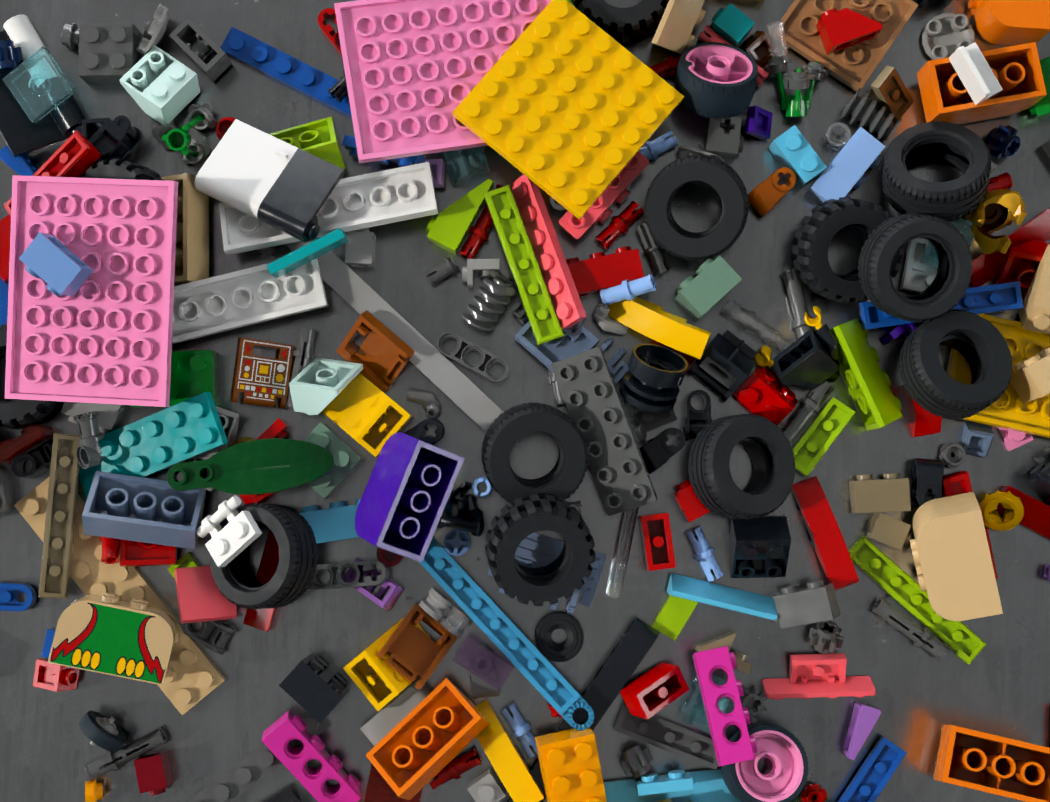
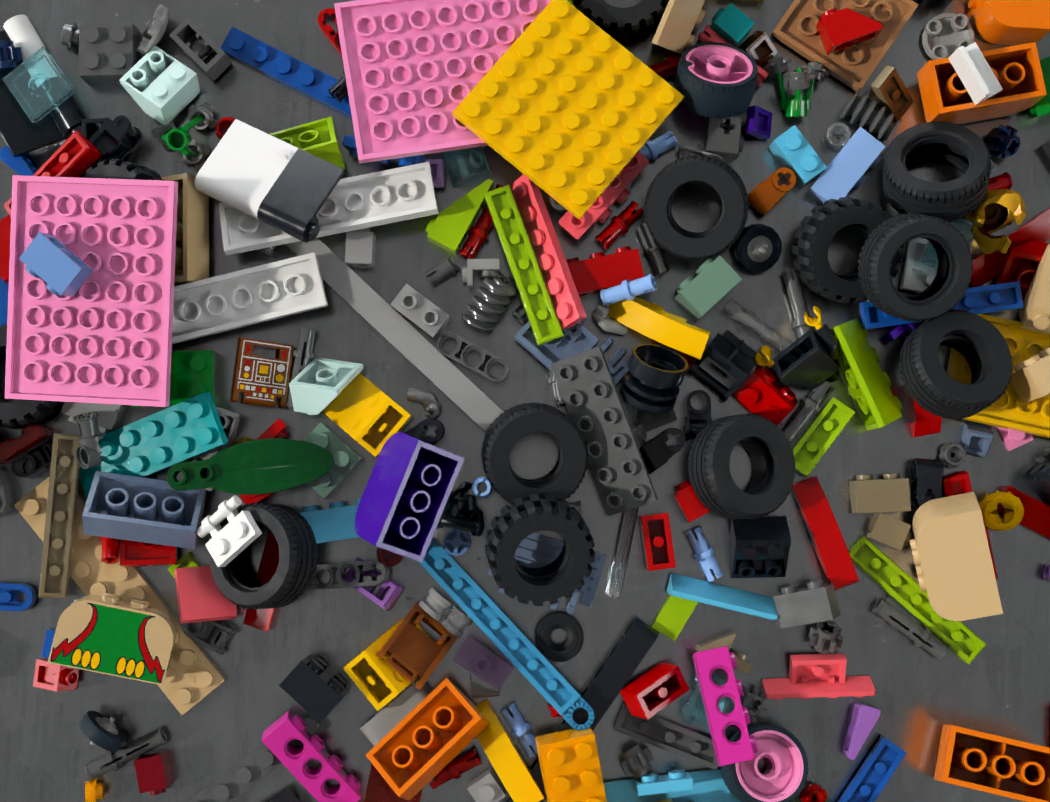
teal tile [267,228,349,278] -> none
dark orange container [336,310,414,391] -> none
clear pin [767,21,790,57] -> none
none -> light grey brick [390,283,451,341]
none -> black wheel [734,224,782,272]

